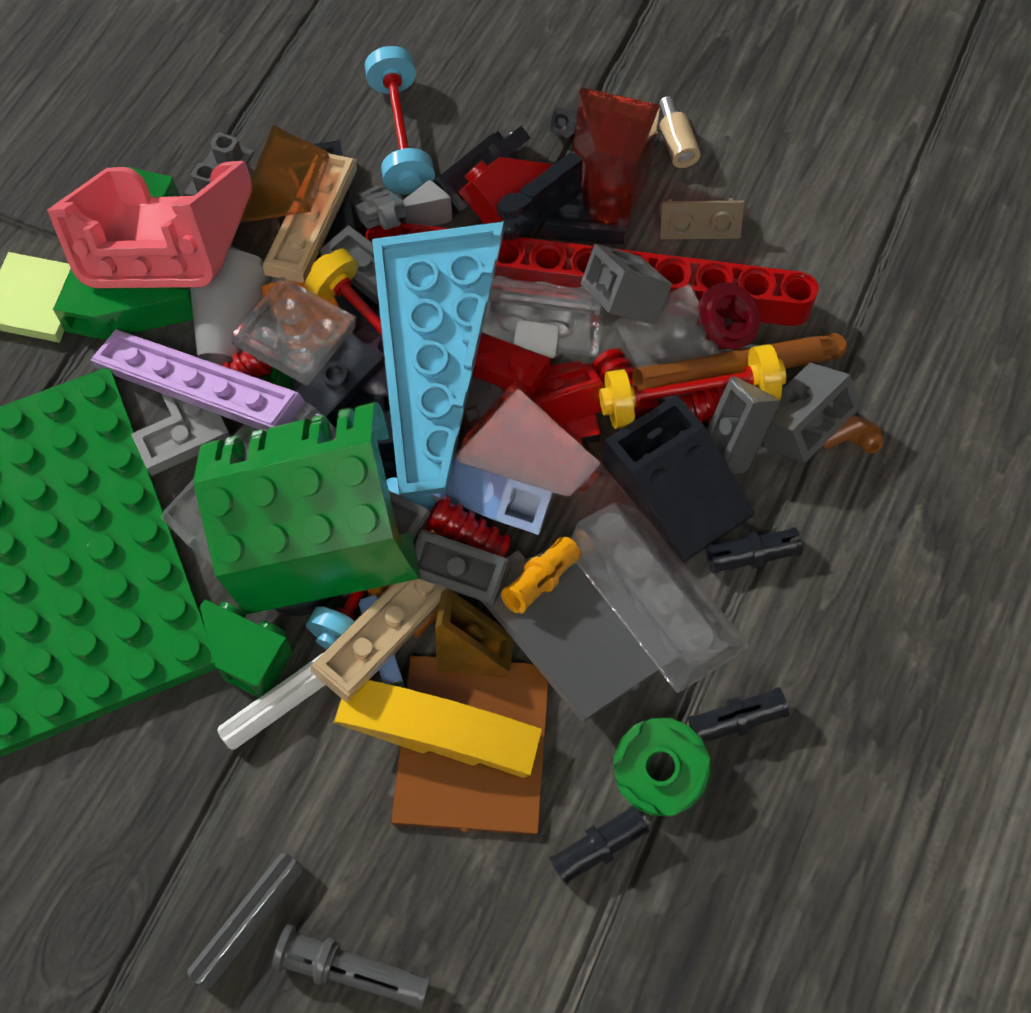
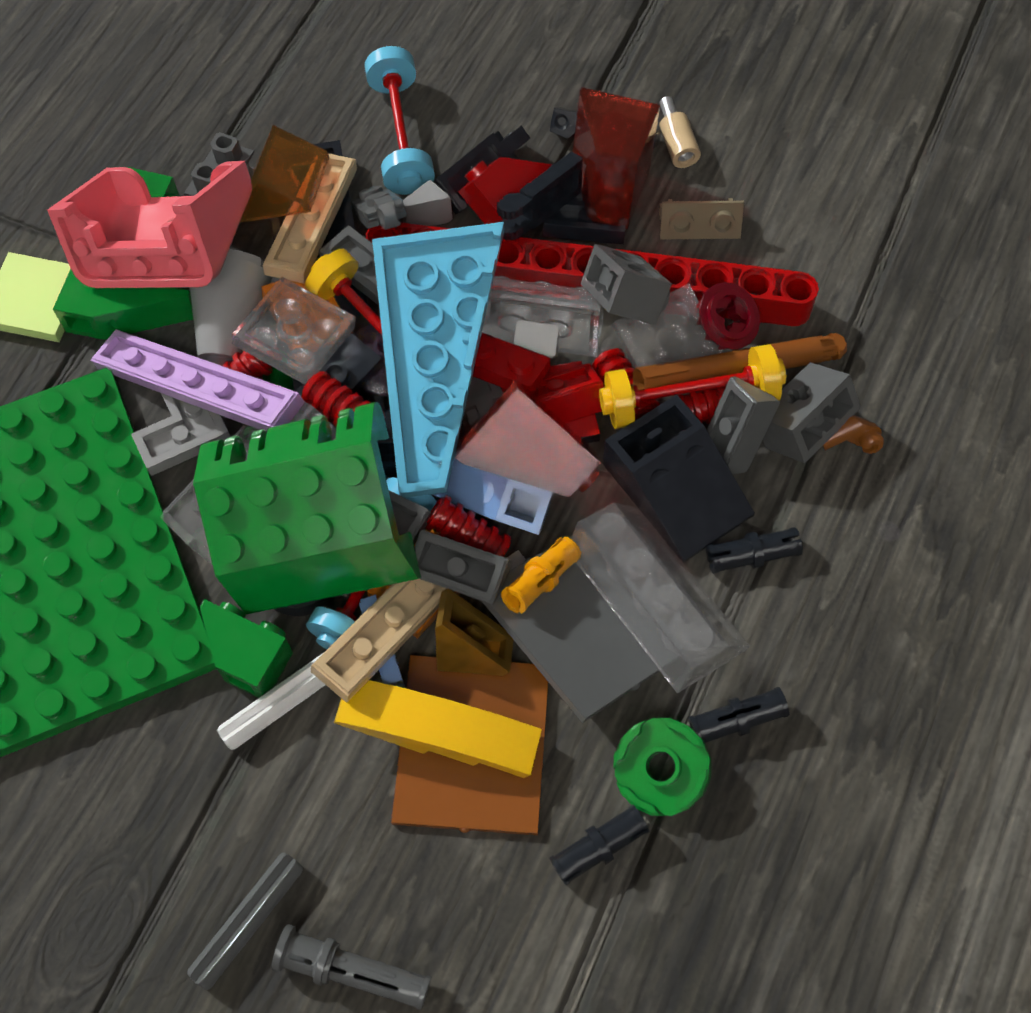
none -> red piece [301,371,385,428]

